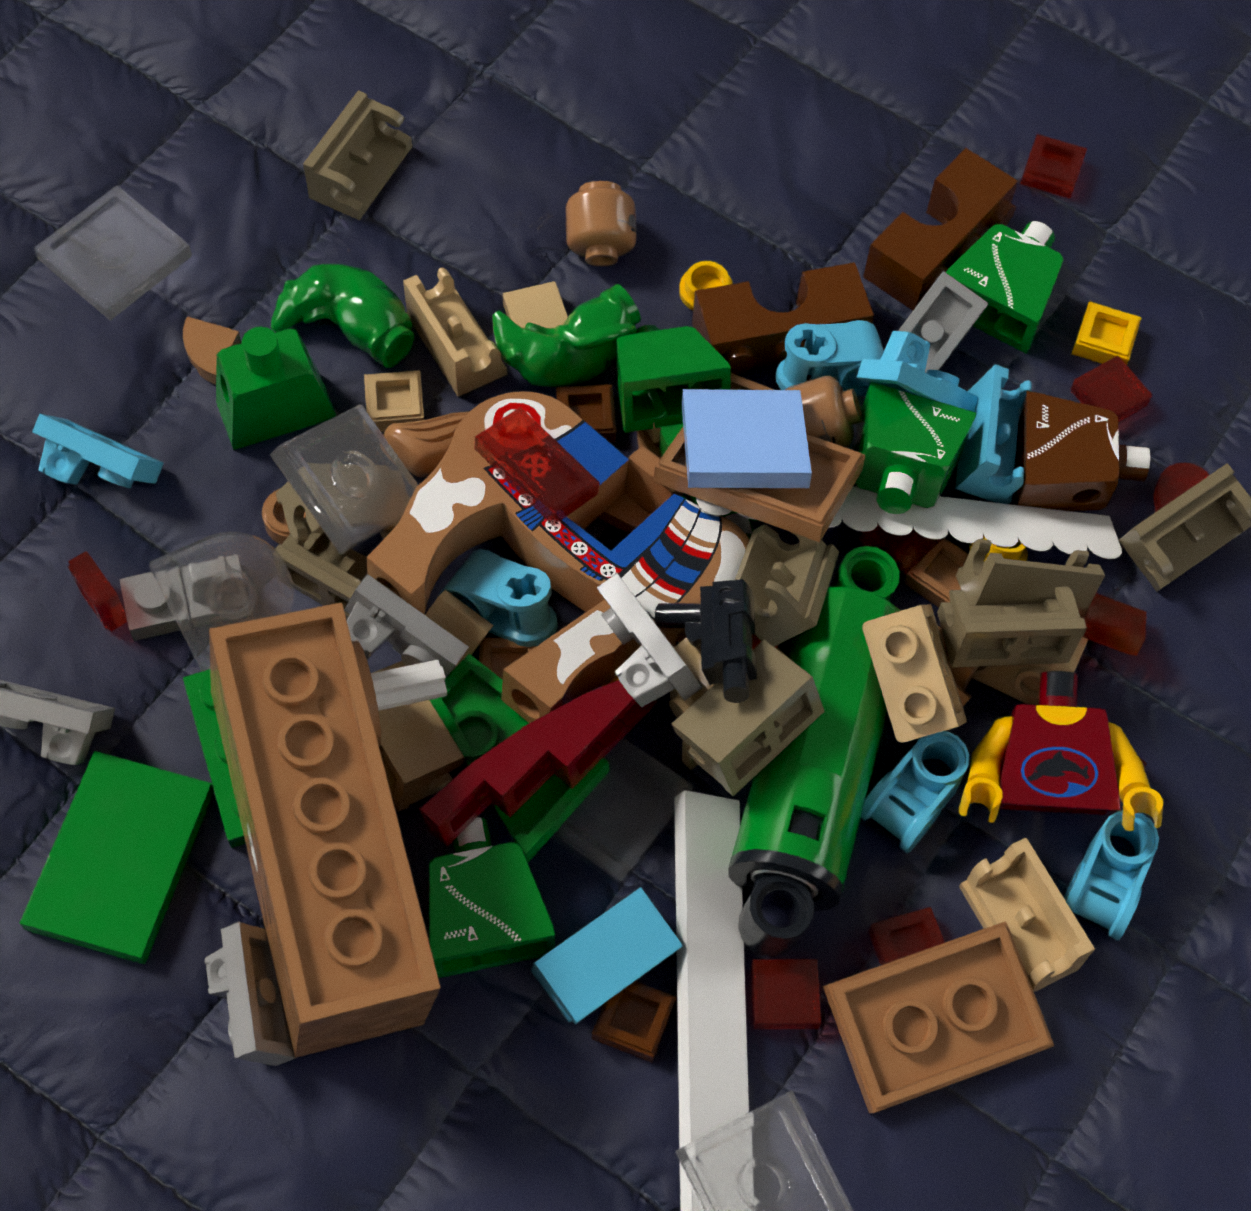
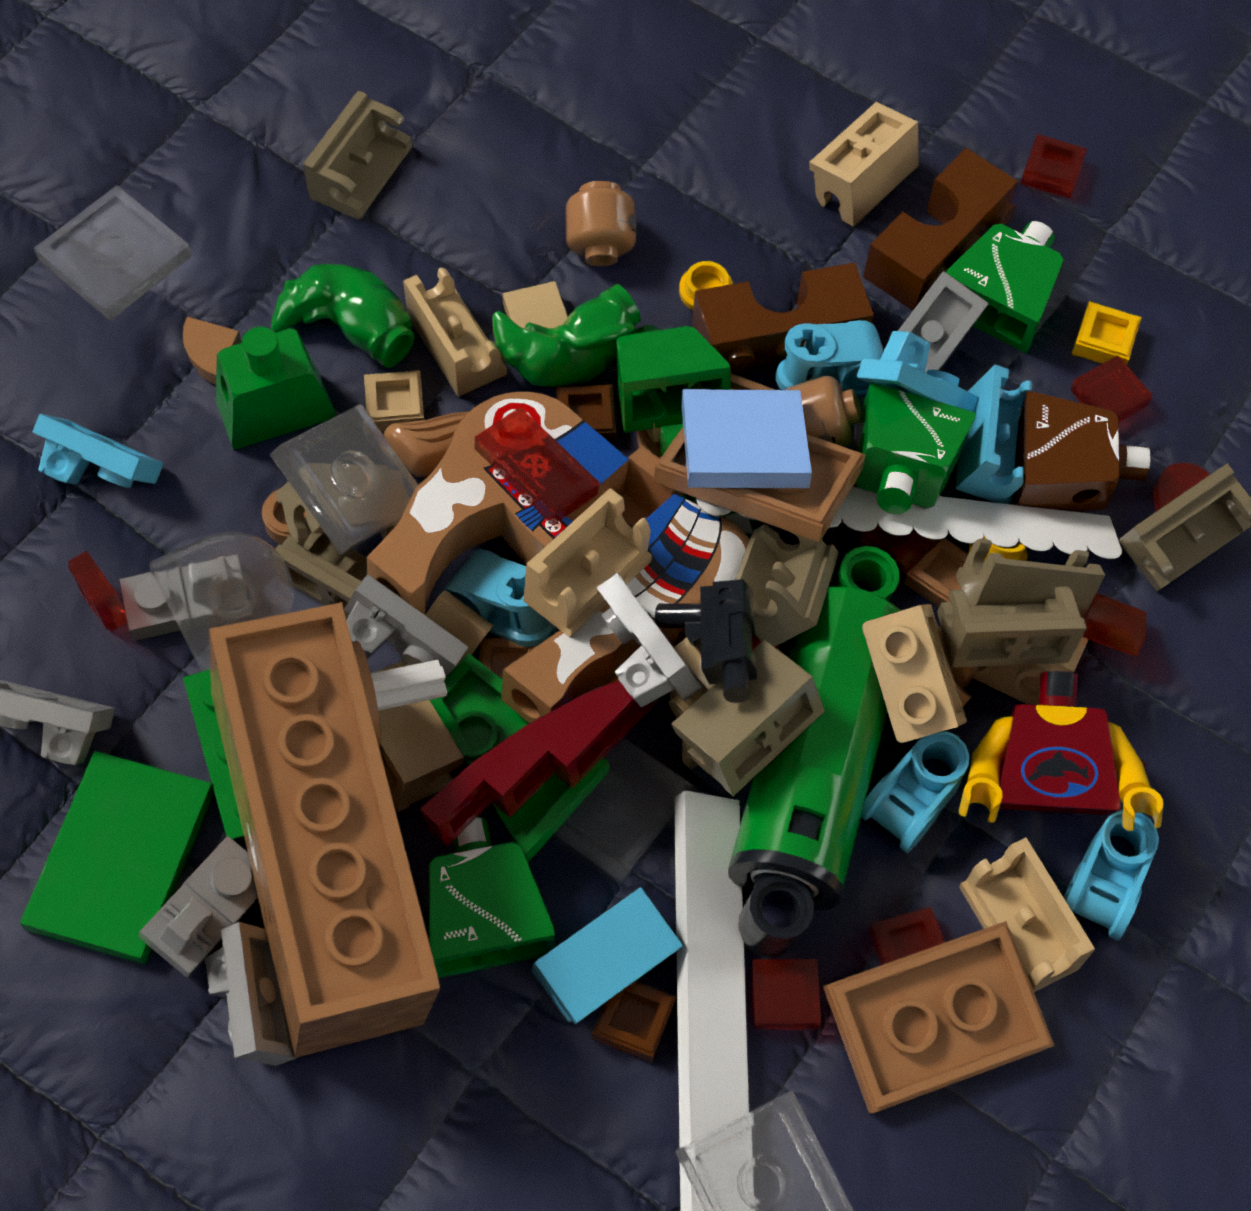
none -> light grey hinge [138,836,258,979]
none -> tan hinge [523,488,652,638]
none -> tan hinge [809,102,919,226]

